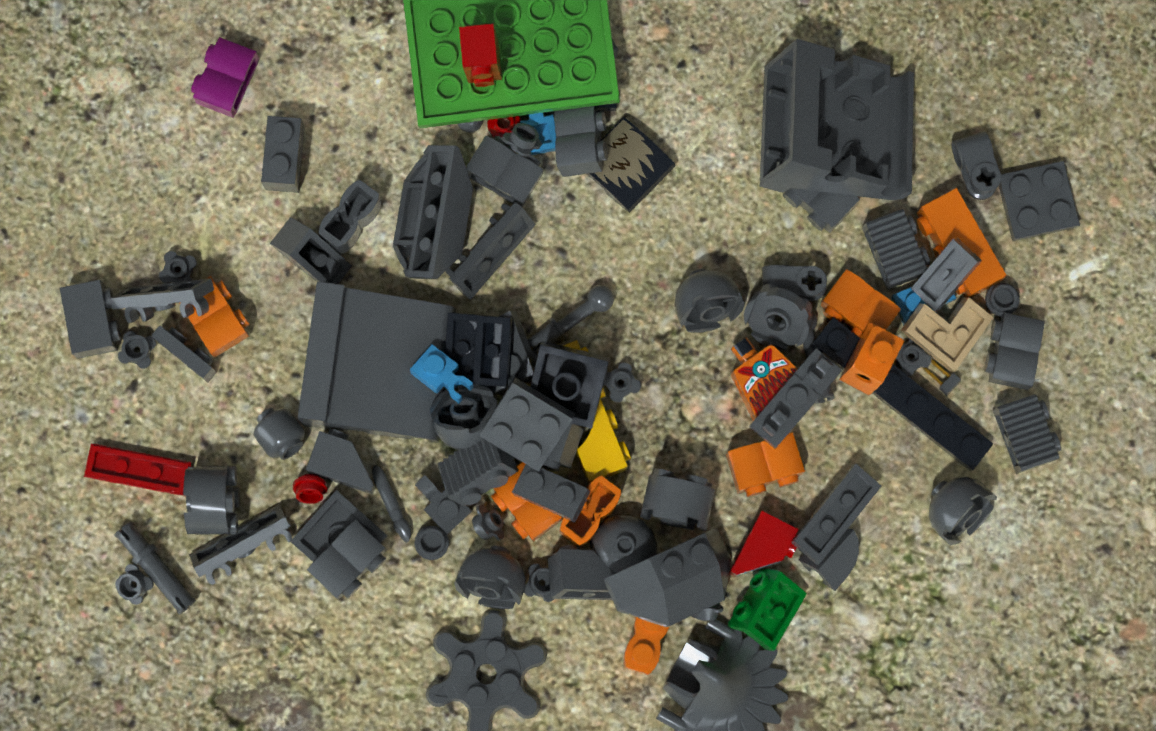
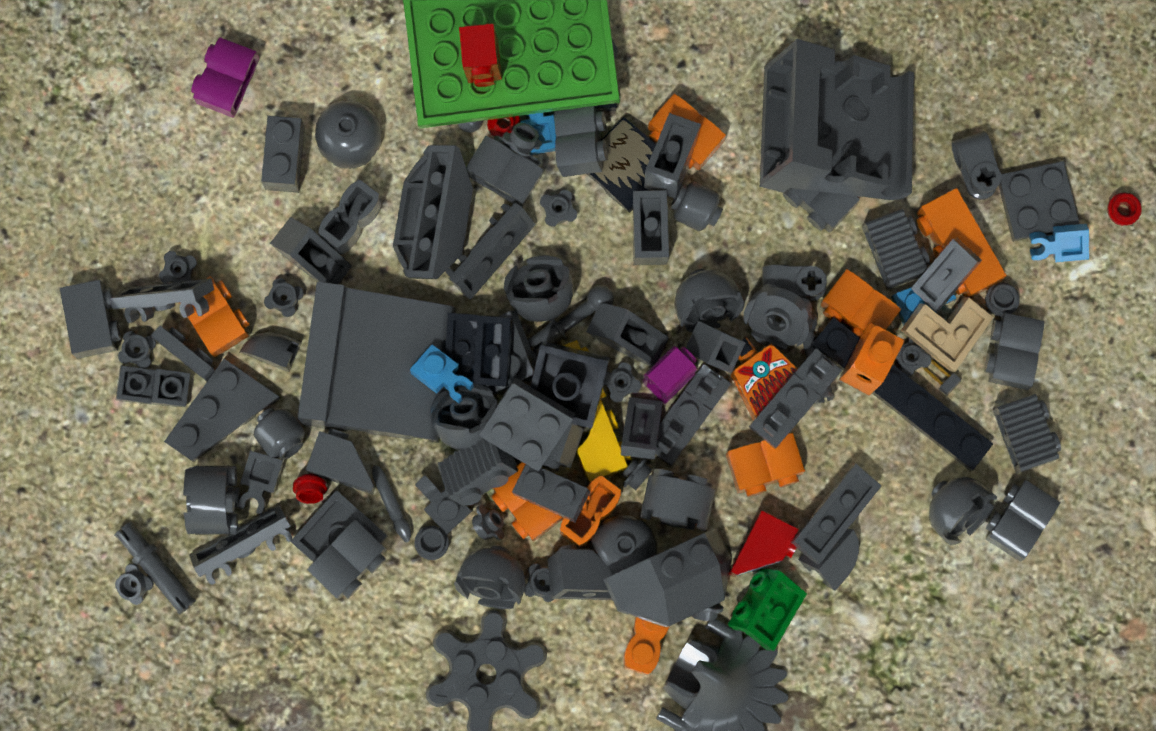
red tile [84,443,193,497] -> none
none -> dark grey slope [115,366,190,407]
none -> dark grey wing [164,359,280,462]
none -> dark grey brick [239,332,302,372]
none -> dark grey plate [239,450,284,514]
none -> dark grey plate [264,278,304,317]
none -> dark grey cylinder [315,100,382,169]
none -> dark grey cylinder [504,255,574,322]
none -> dark grey plate [540,190,577,227]
none -> dark grey slope [586,302,669,367]
none -> dark grey plate [620,397,663,460]
none -> dark grey plate [622,458,653,491]
none -> dark grey slope [633,190,669,265]
none -> magenta brick [642,346,697,404]
none -> dark grey slope [644,113,701,199]
none -> orange brick [648,93,726,171]
none -> dark grey plate [655,364,731,466]
none -> dark grey head [670,181,723,231]
none -> dark grey brick [686,321,745,373]
none -> dark grey brick [985,480,1061,562]
none -> dark azure plate [1029,223,1089,263]
none -> red plate [1107,192,1142,226]

